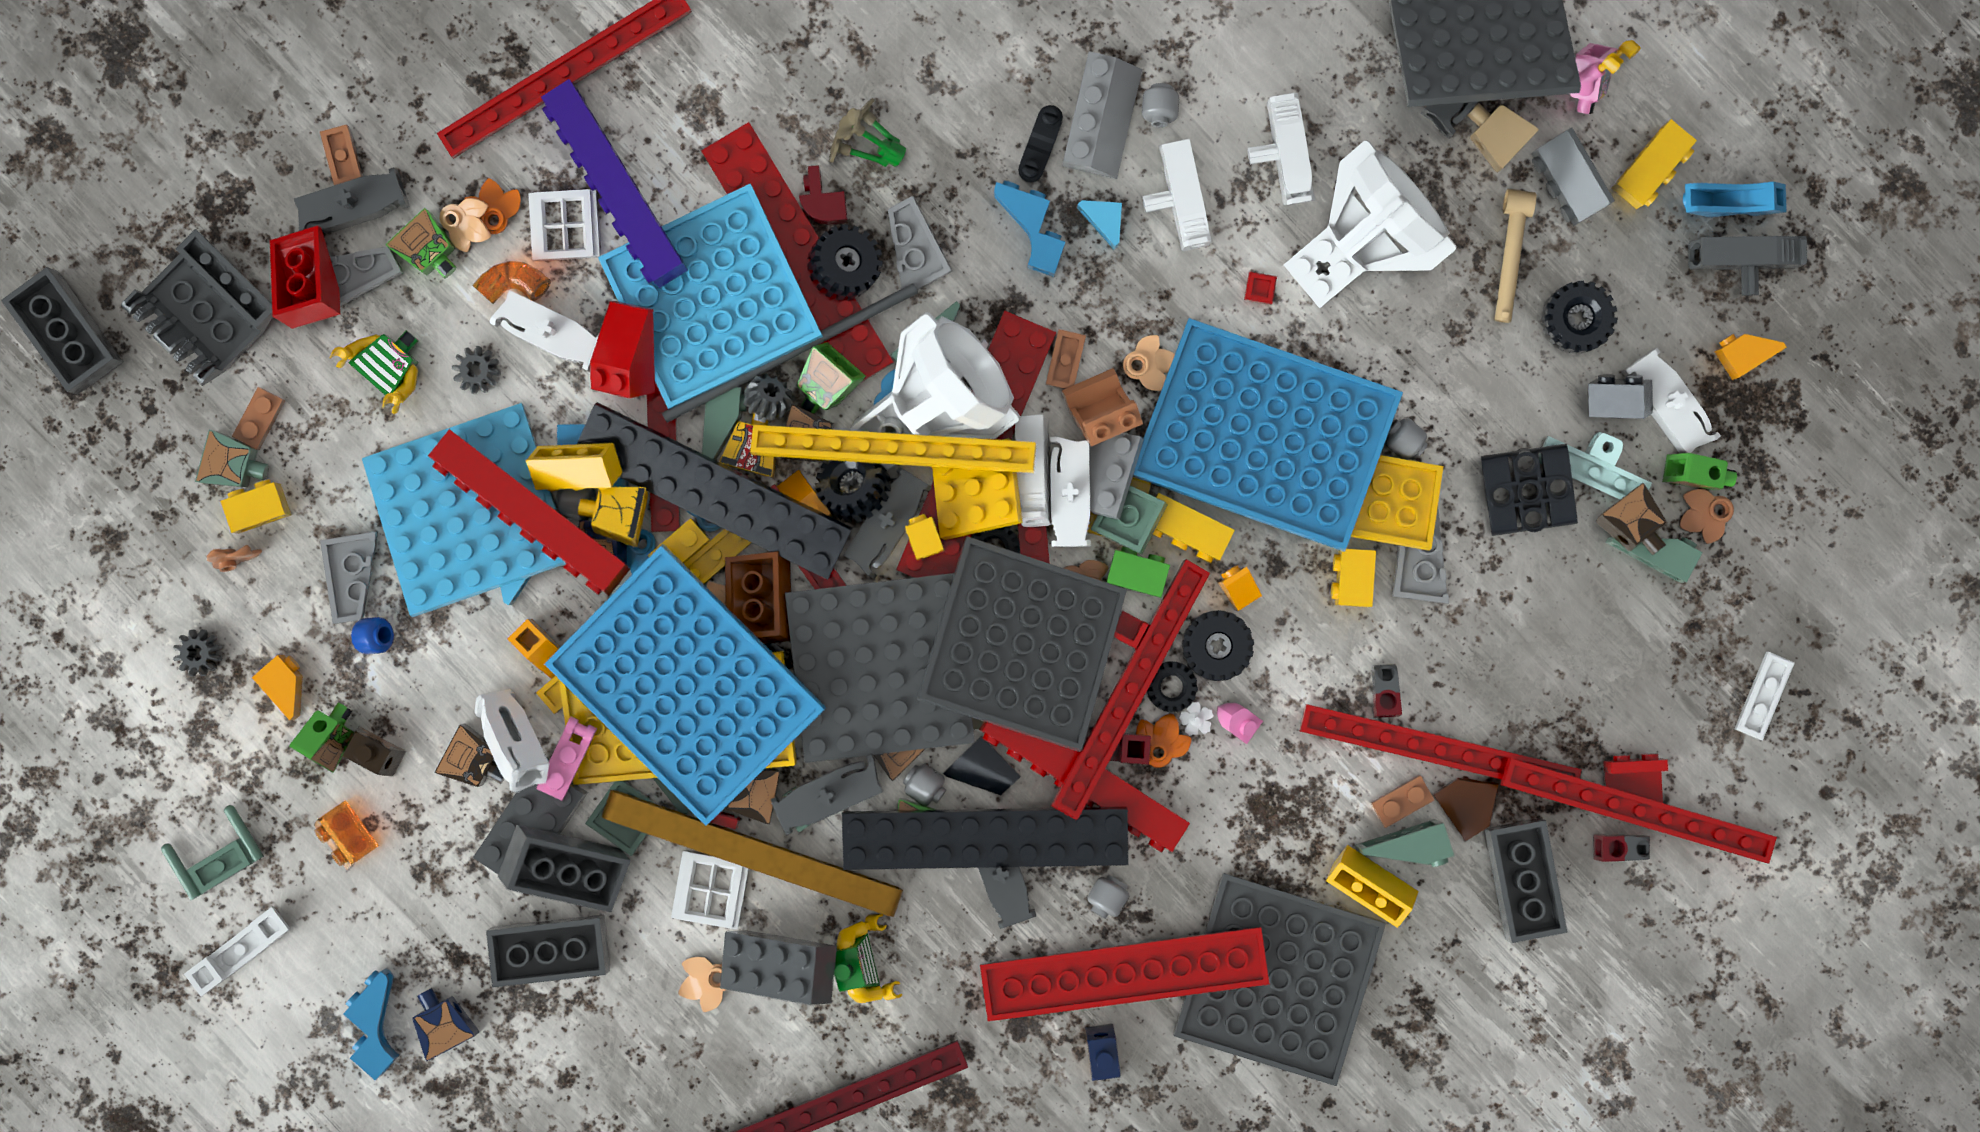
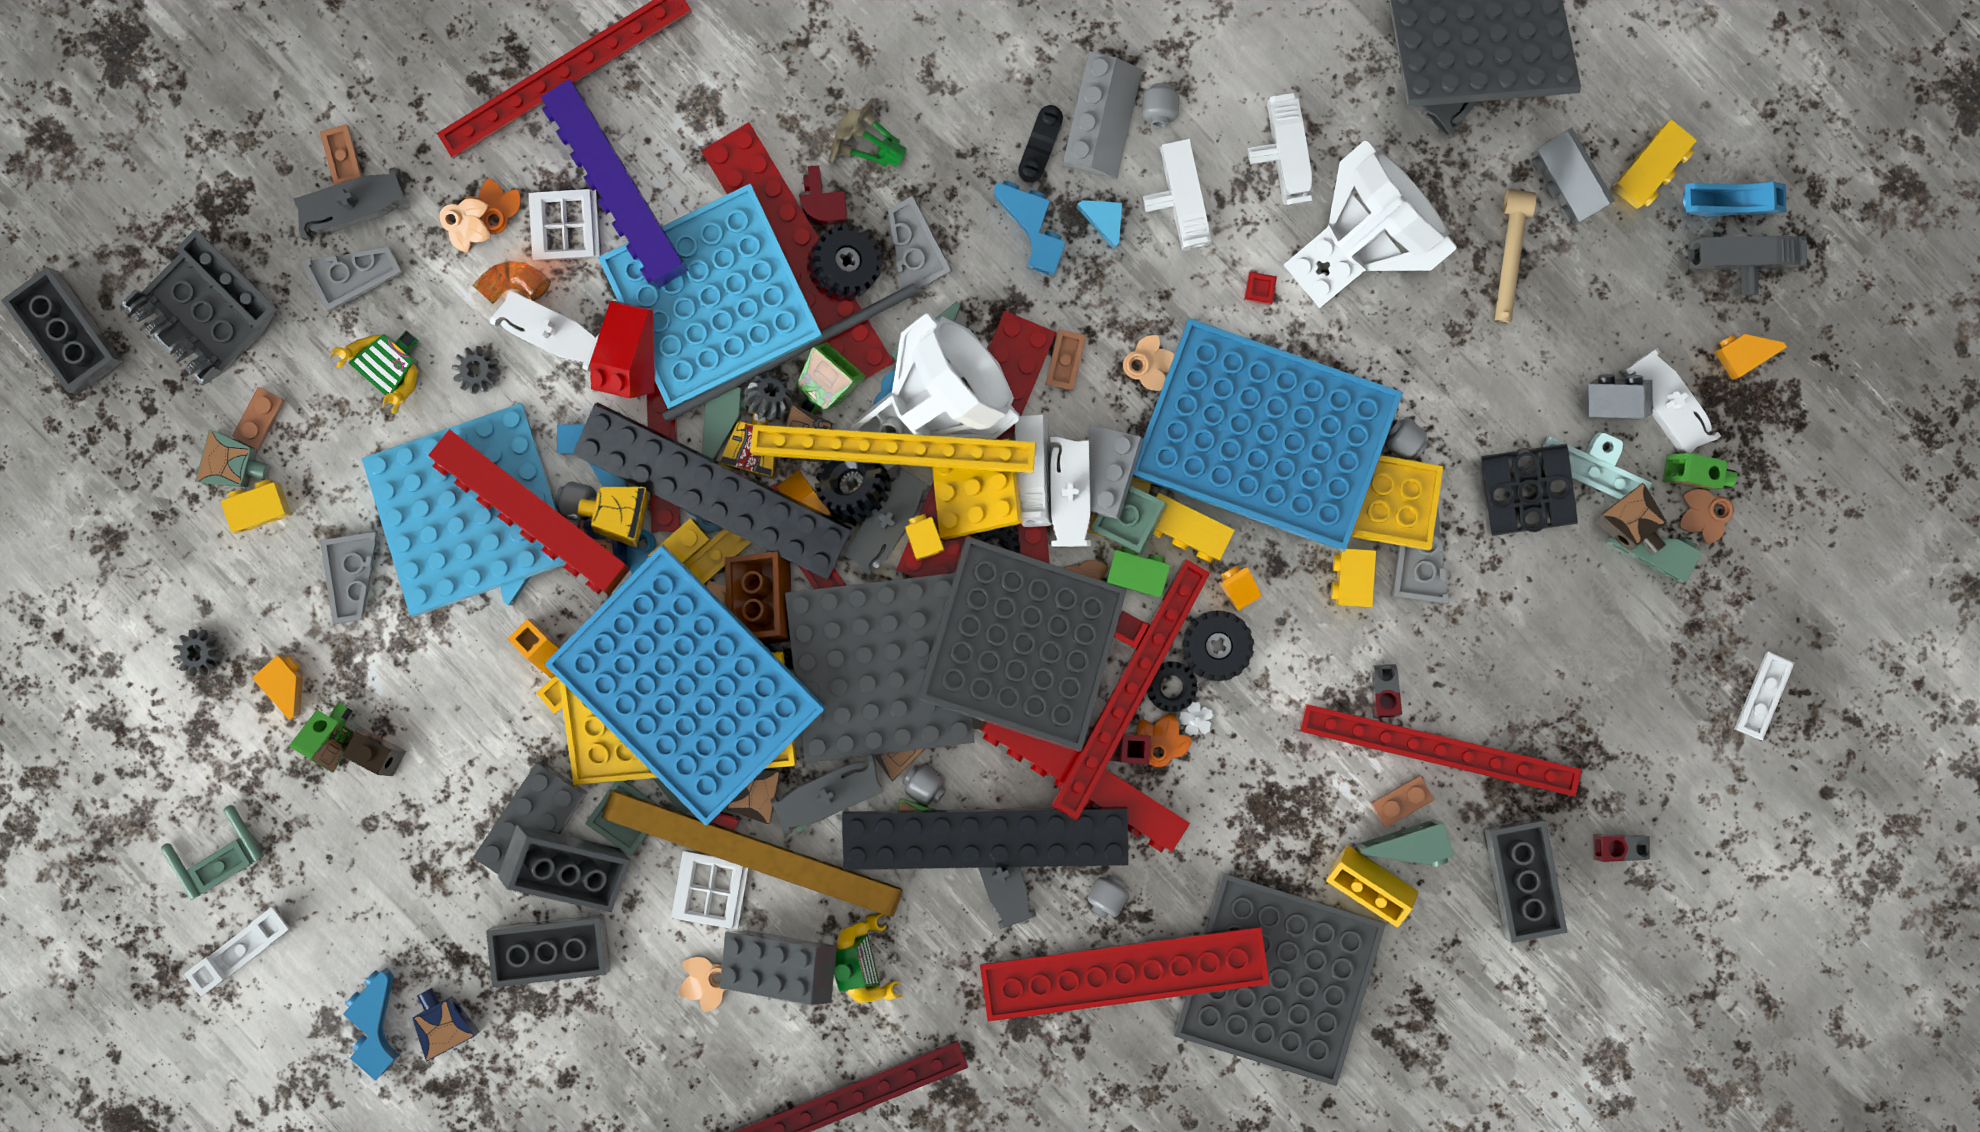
nougat plate [206,545,262,572] -> none
red slope [270,225,341,329] -> none
clear orange bracket [314,800,379,870] -> none
blue head [351,617,394,654] -> none
torso [385,208,457,279] -> none
torso [435,724,505,787] -> none
white piece [474,689,549,793] -> none
yellow brick [526,443,623,491] -> none
bright pink plate [536,716,597,801] -> none
black slope [943,736,1021,796] -> none
nougat panel [1062,368,1143,447] -> none
dark blue torso [1085,1024,1121,1081] -> none
bright pink plate [1217,703,1263,744] -> none
reddish brown slope [1434,776,1499,841] -> none
tan torso [1467,103,1539,173] -> none
red plate [1500,758,1777,864] -> none
black bush [1542,281,1618,354] -> none
bright pink torso [1570,40,1641,114] -> none
red bracket [1603,753,1668,803] -> none

